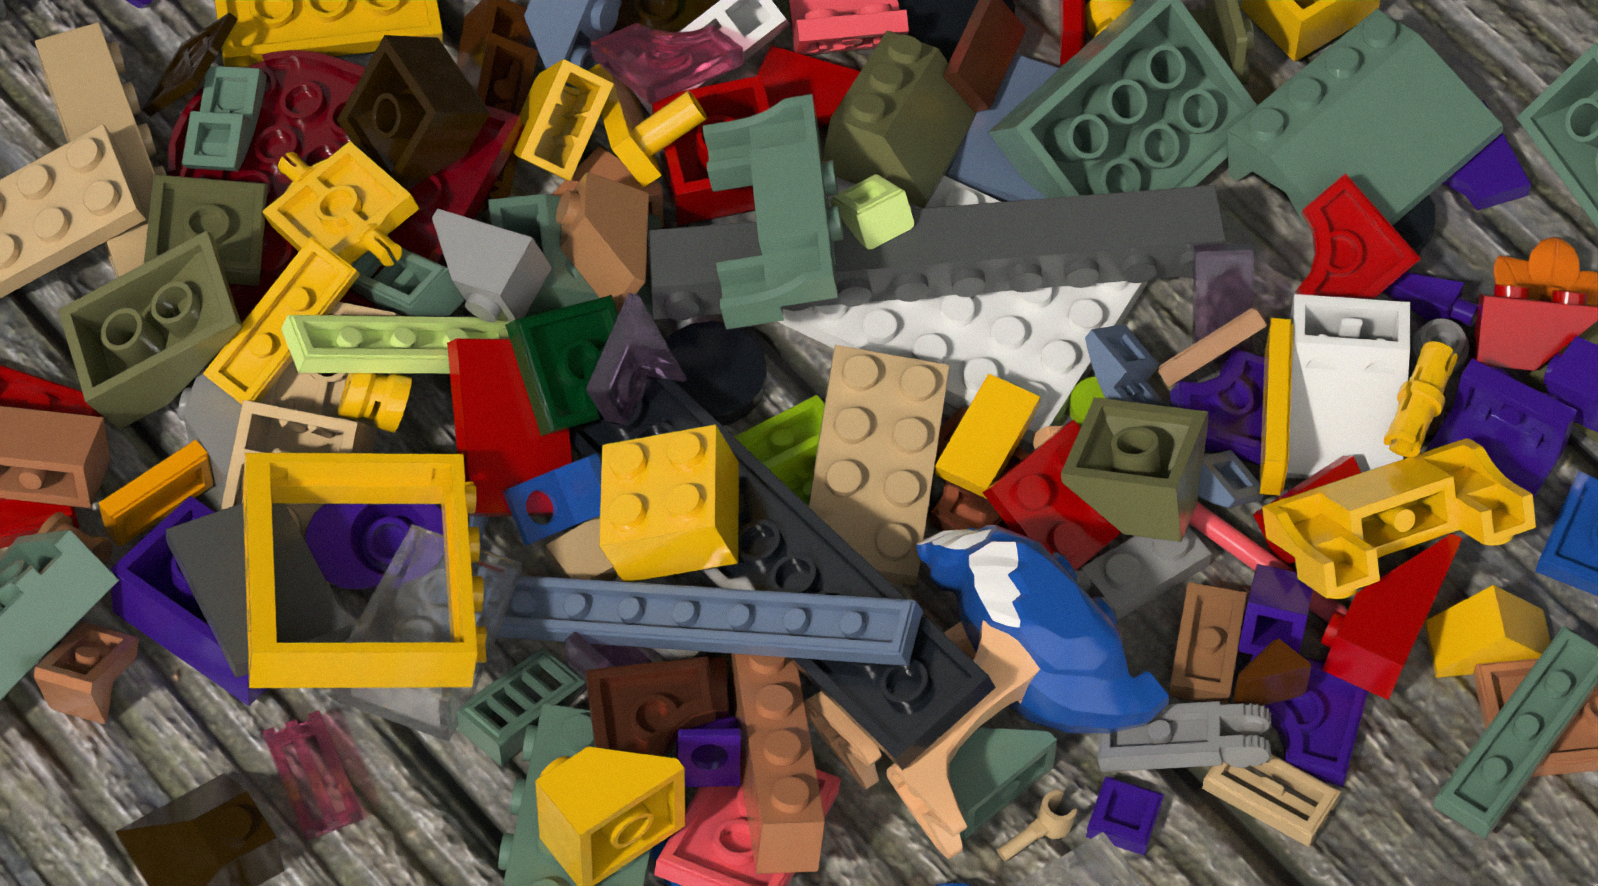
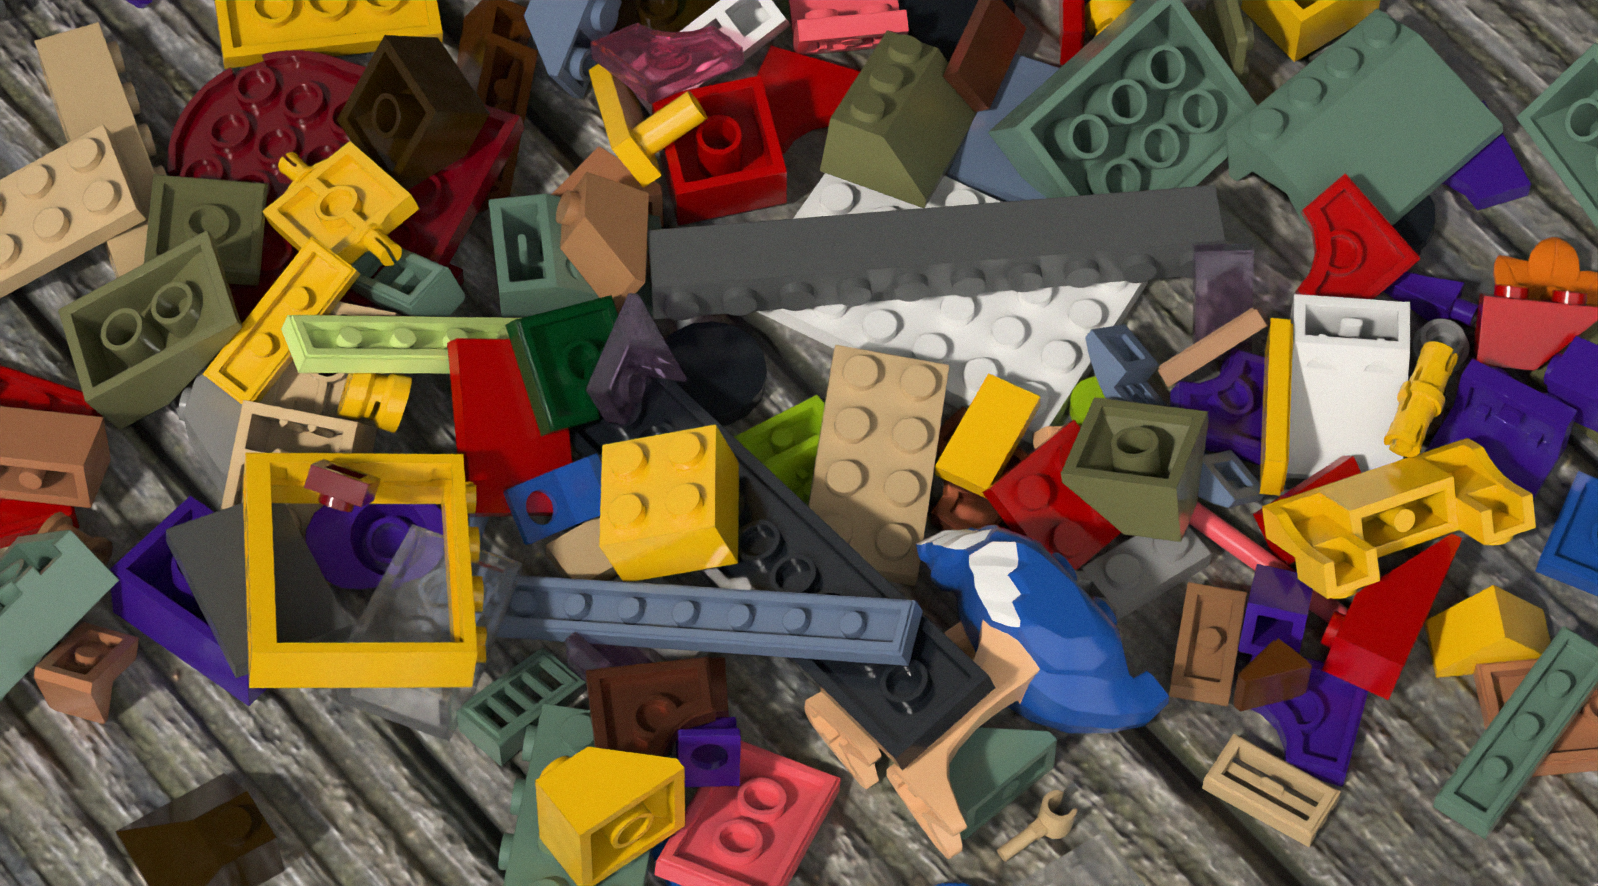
light orange tile [98,439,214,547] -> none
dark brown window [142,12,238,117] -> none
sand green slope [182,66,267,171] -> none
clear pink tile [262,710,363,841] -> none
light grey slope [432,208,552,322] -> none
yellow torso [512,59,614,181] -> none
sand green bracket [703,94,844,330] -> none
nougat brick [727,653,825,874] -> none
yellowish green slope [830,174,914,250] -> none
dark purple tile [1086,776,1164,856] -> none
light grey hinge [1098,701,1271,772] -> none
none -> dark red plate [304,459,381,512]

